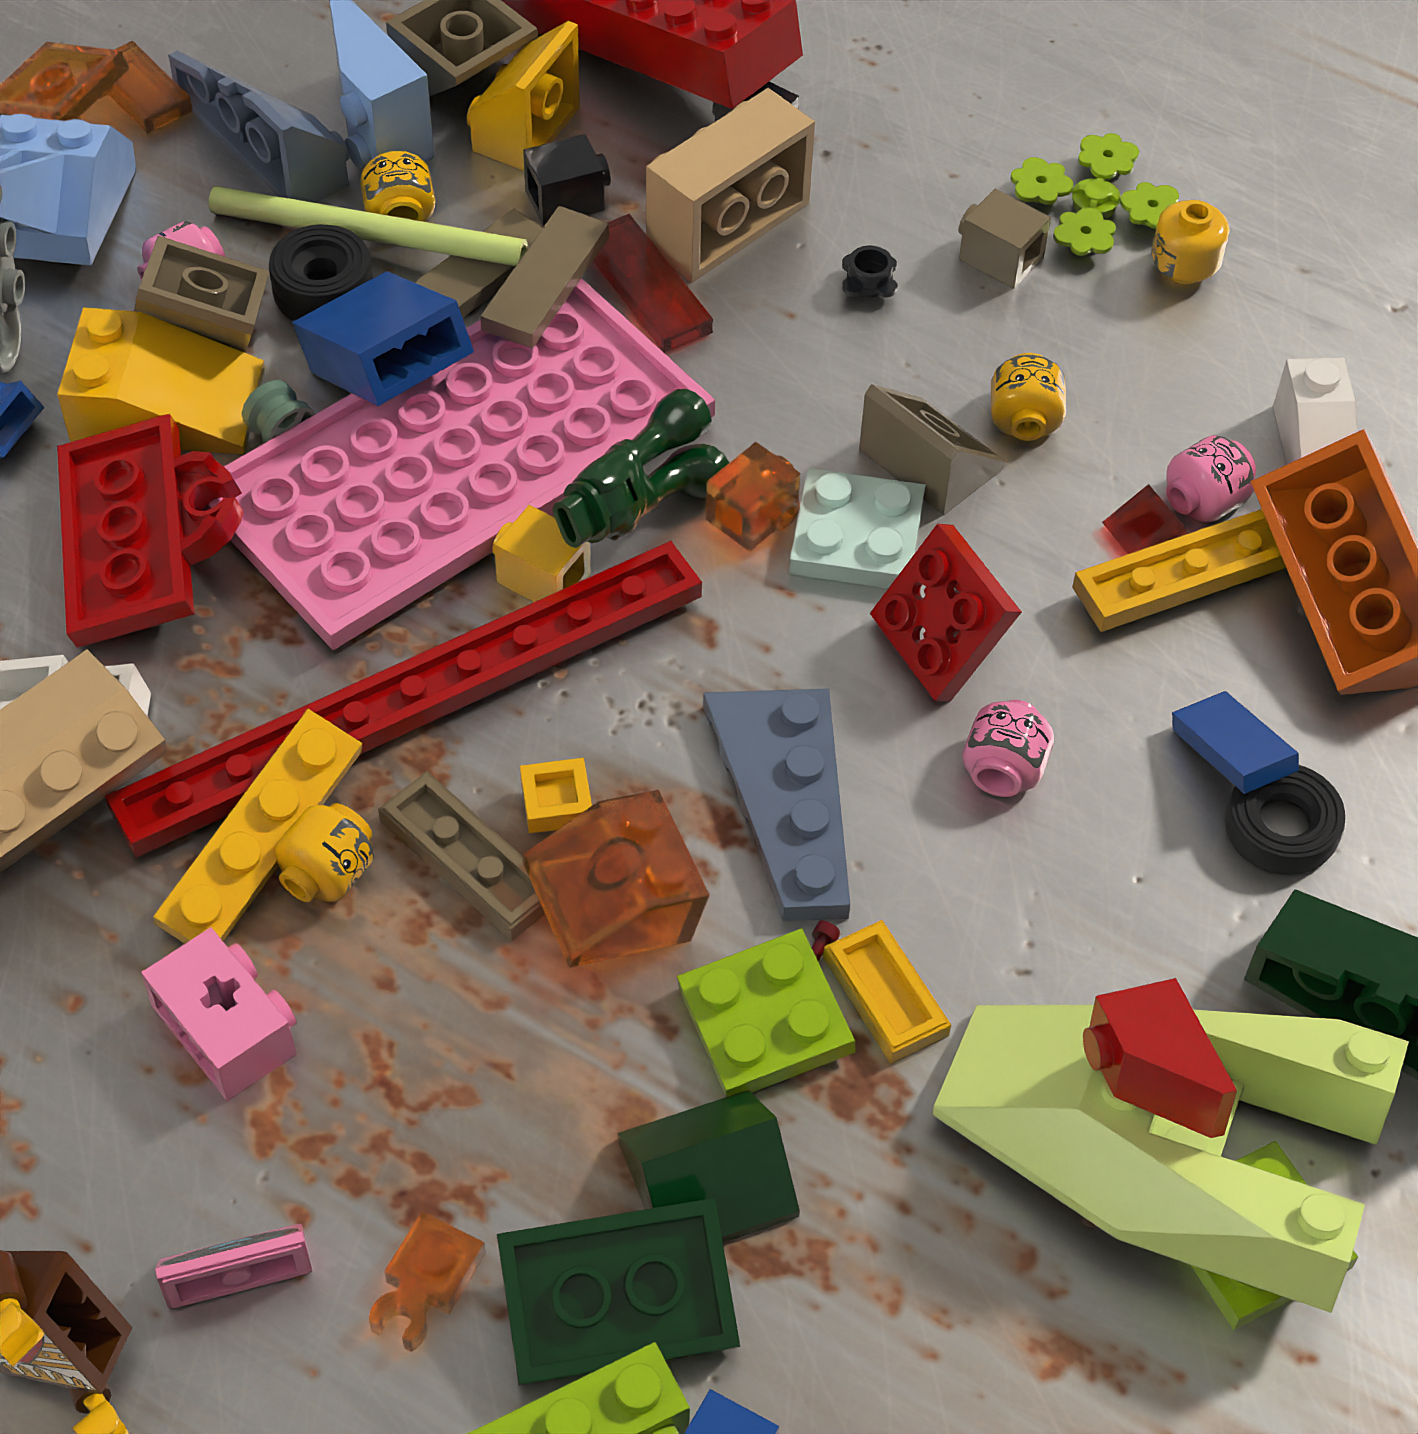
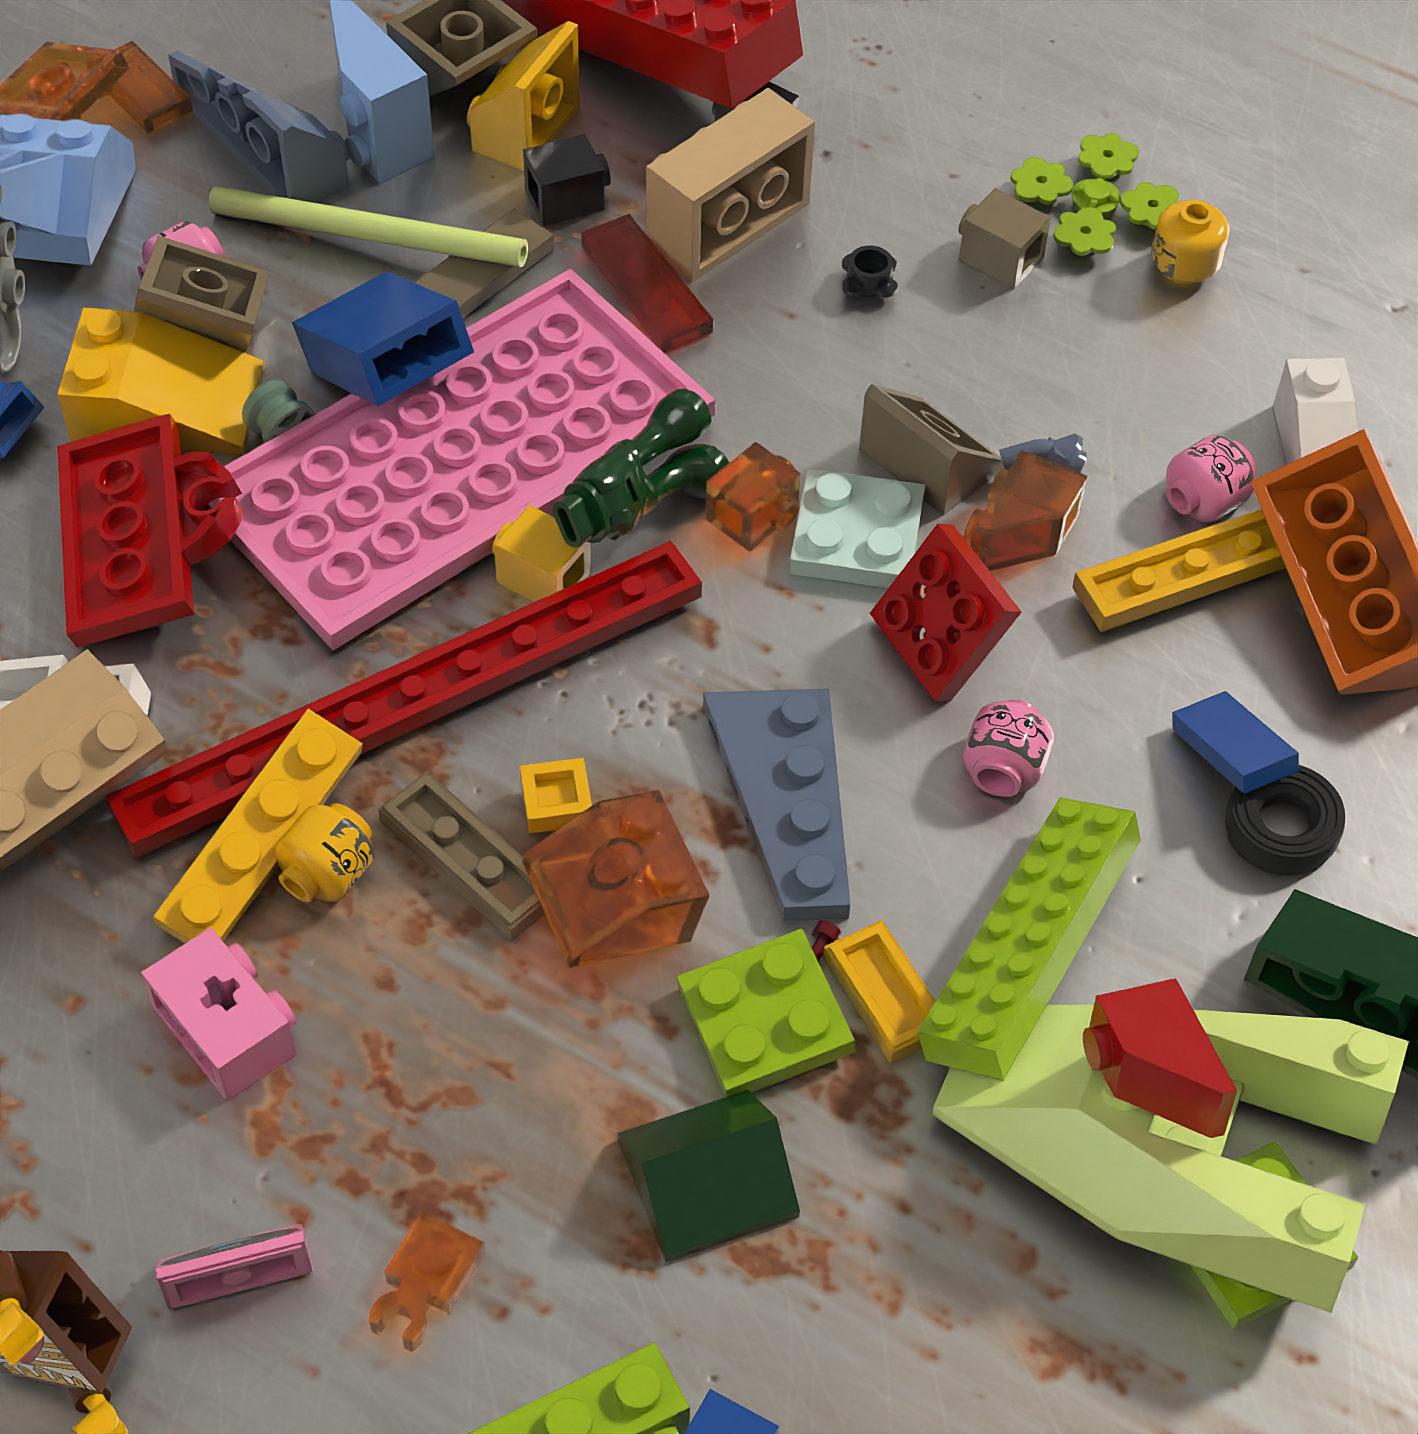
black tyre [269,224,373,321] -> none
yellow head [360,151,436,222] -> none
dark tan tile [480,206,609,349] -> none
dark green plate [497,1198,740,1386] -> none
yellow head [991,353,1066,441] -> none
clear red slope [1102,484,1189,554] -> none
none -> lime piece [917,797,1141,1081]
none -> clear orange slope [963,450,1088,571]
none -> sand blue plate [999,433,1087,489]

